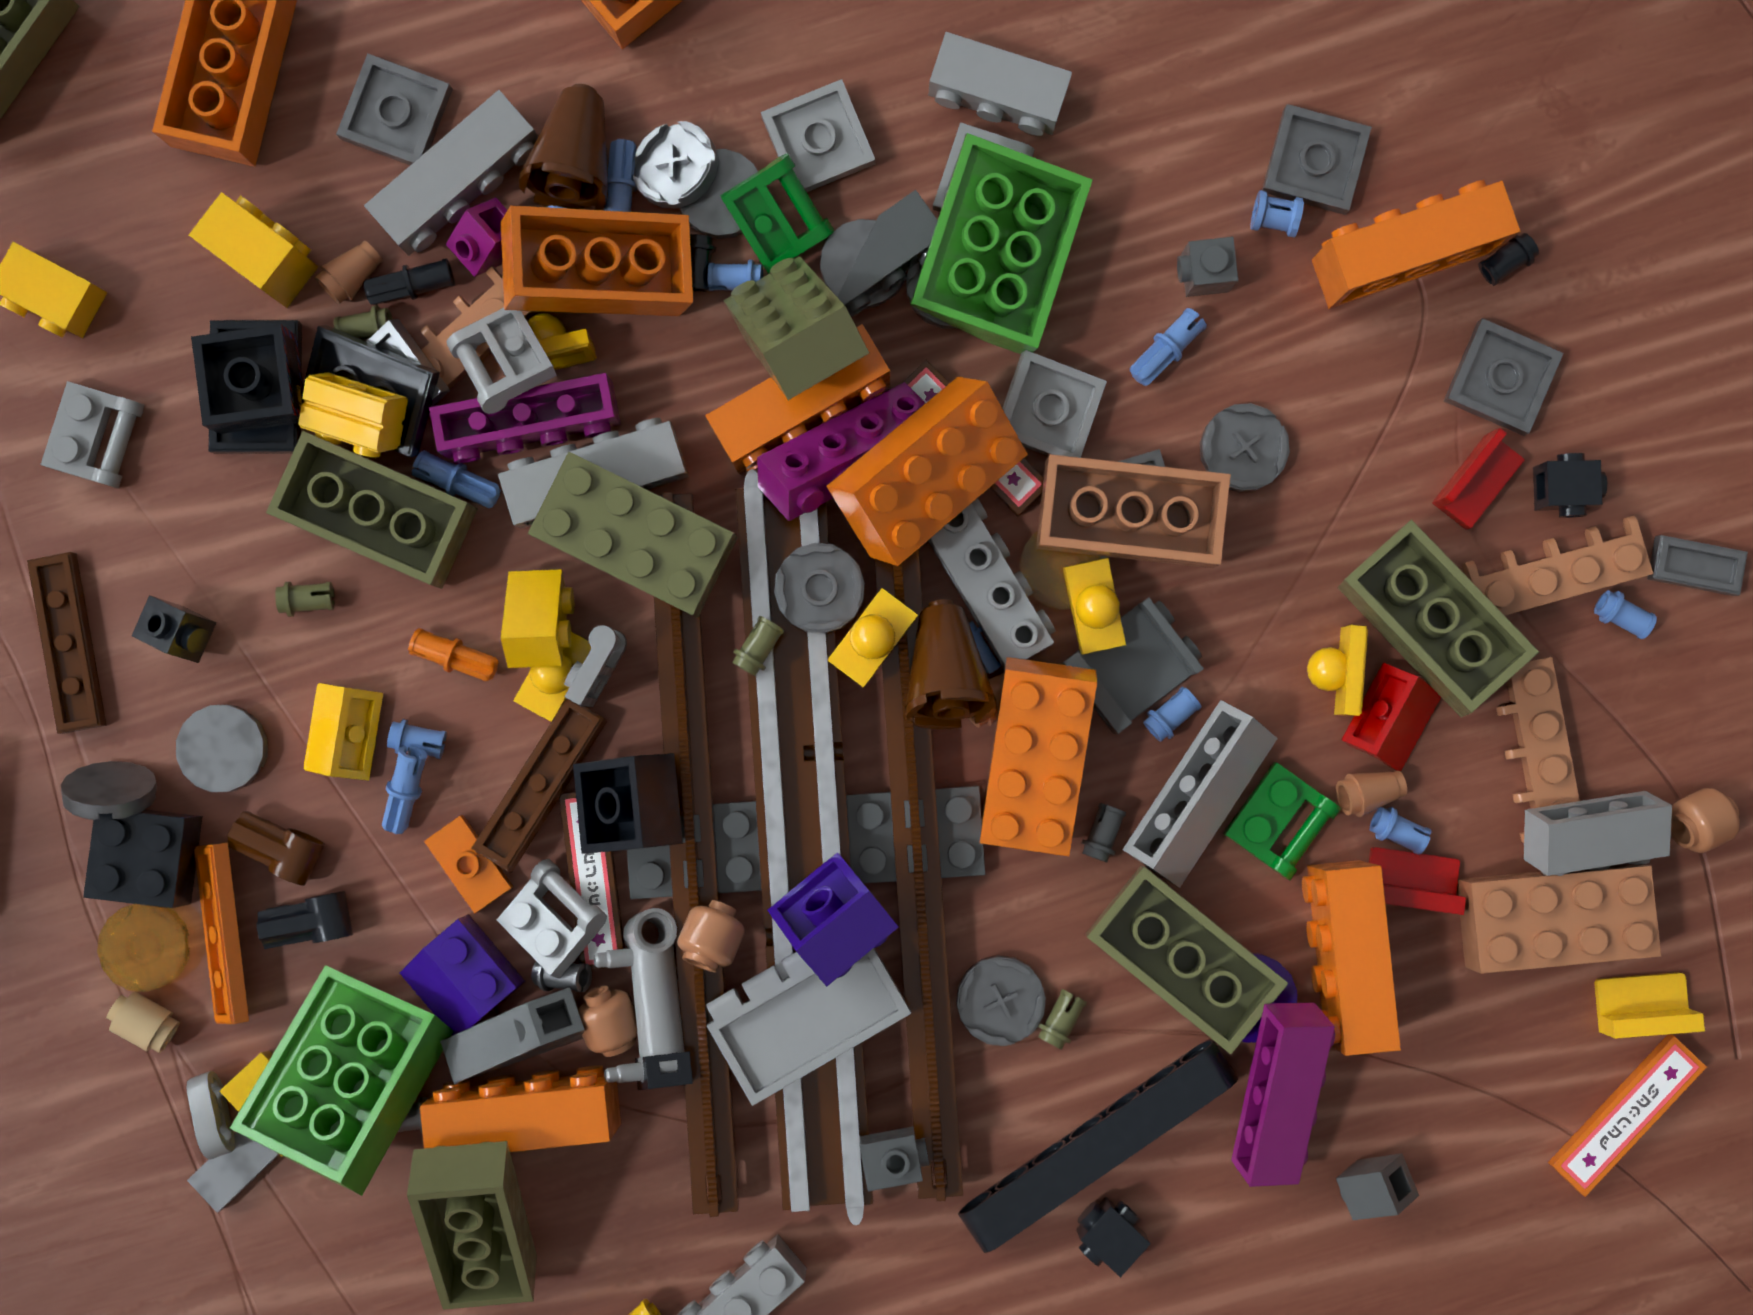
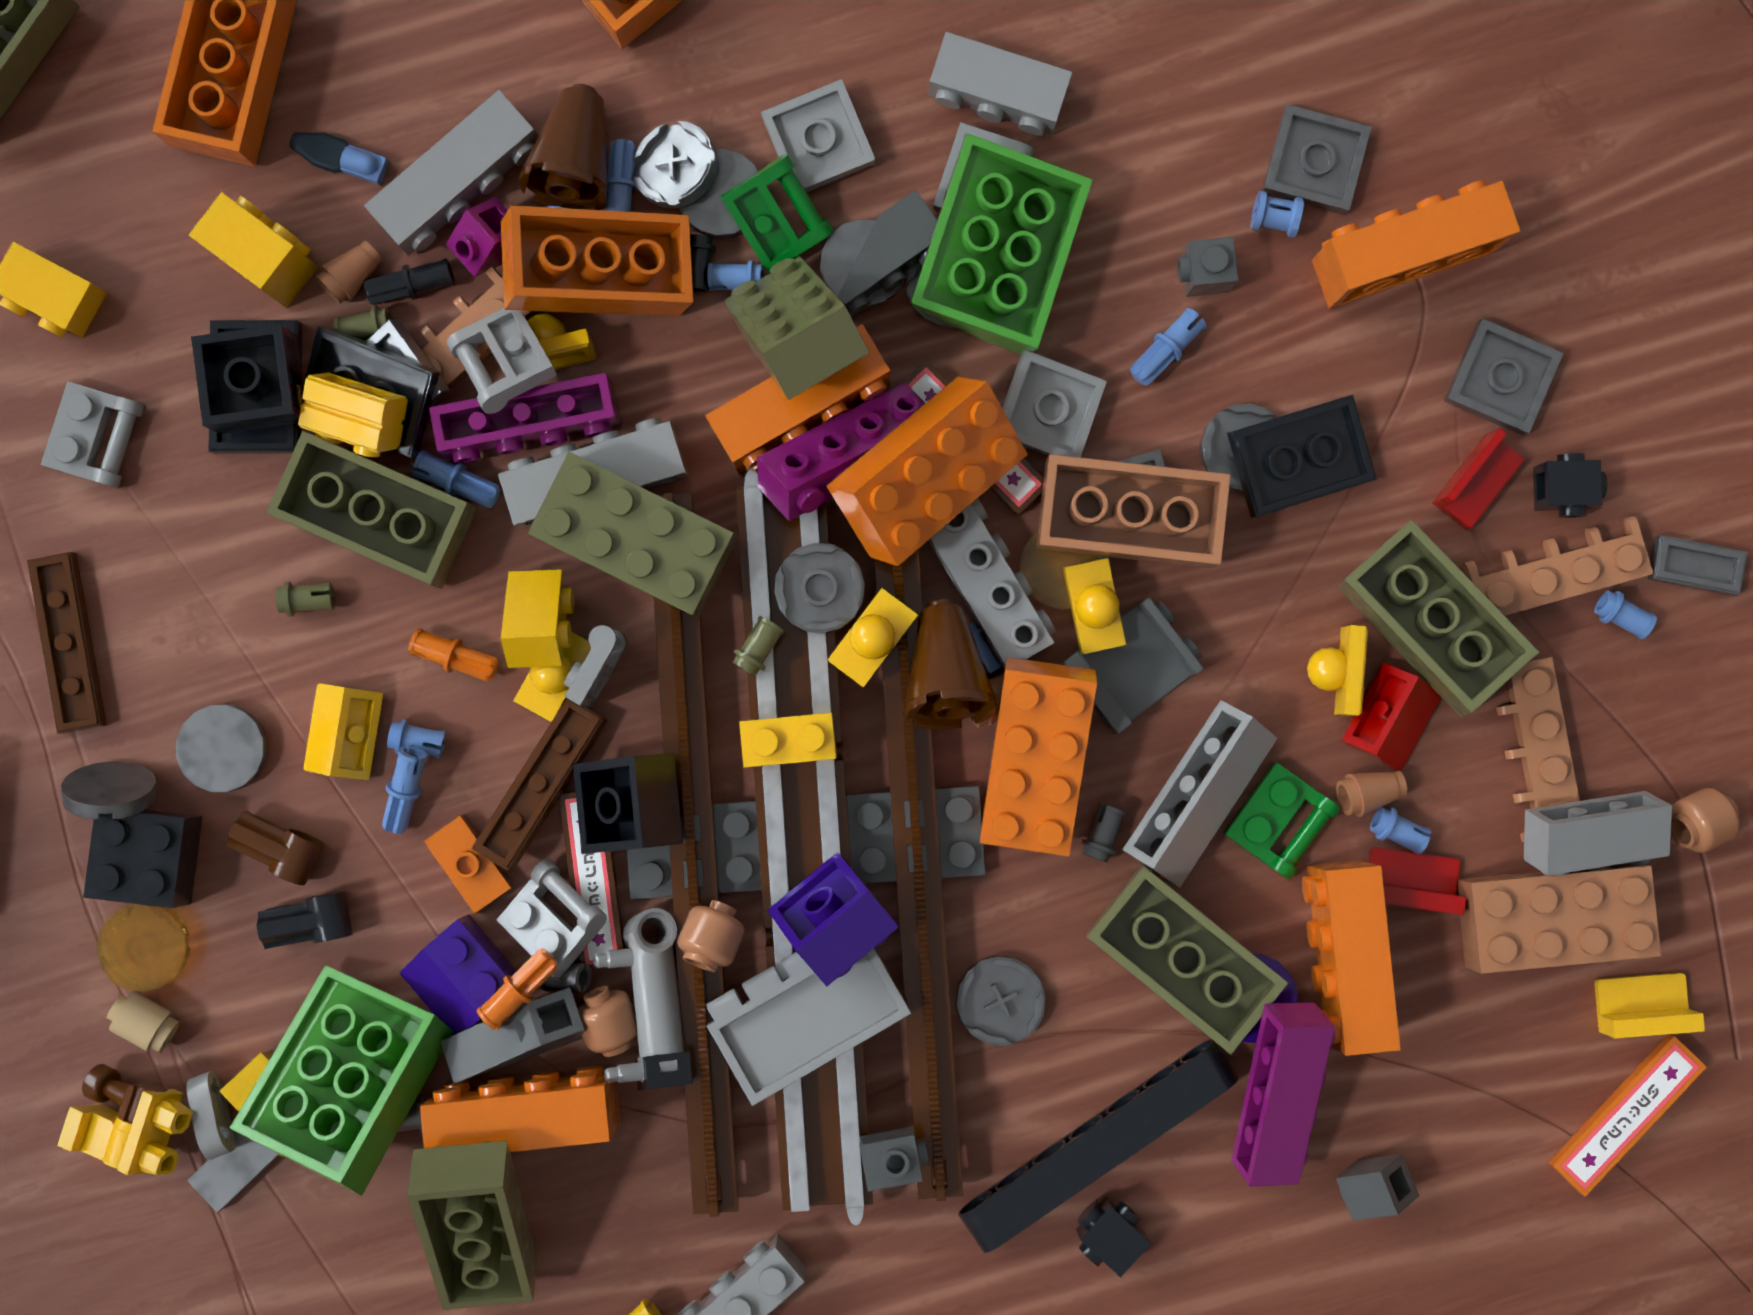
black brick [132,595,217,663] -> none
orange tile [194,842,249,1024] -> none
flat silver tile [336,53,453,165] -> none
olive pin [1038,989,1087,1050] -> none
medium blue pin [1143,686,1202,742] -> none
black pin [1478,233,1539,286] -> none
none -> yellow hips [57,1064,193,1175]
none -> piece [290,132,390,186]
none -> orange axle [476,948,558,1031]
none -> yellow brick [739,713,837,768]
none -> black tile [1227,395,1377,518]

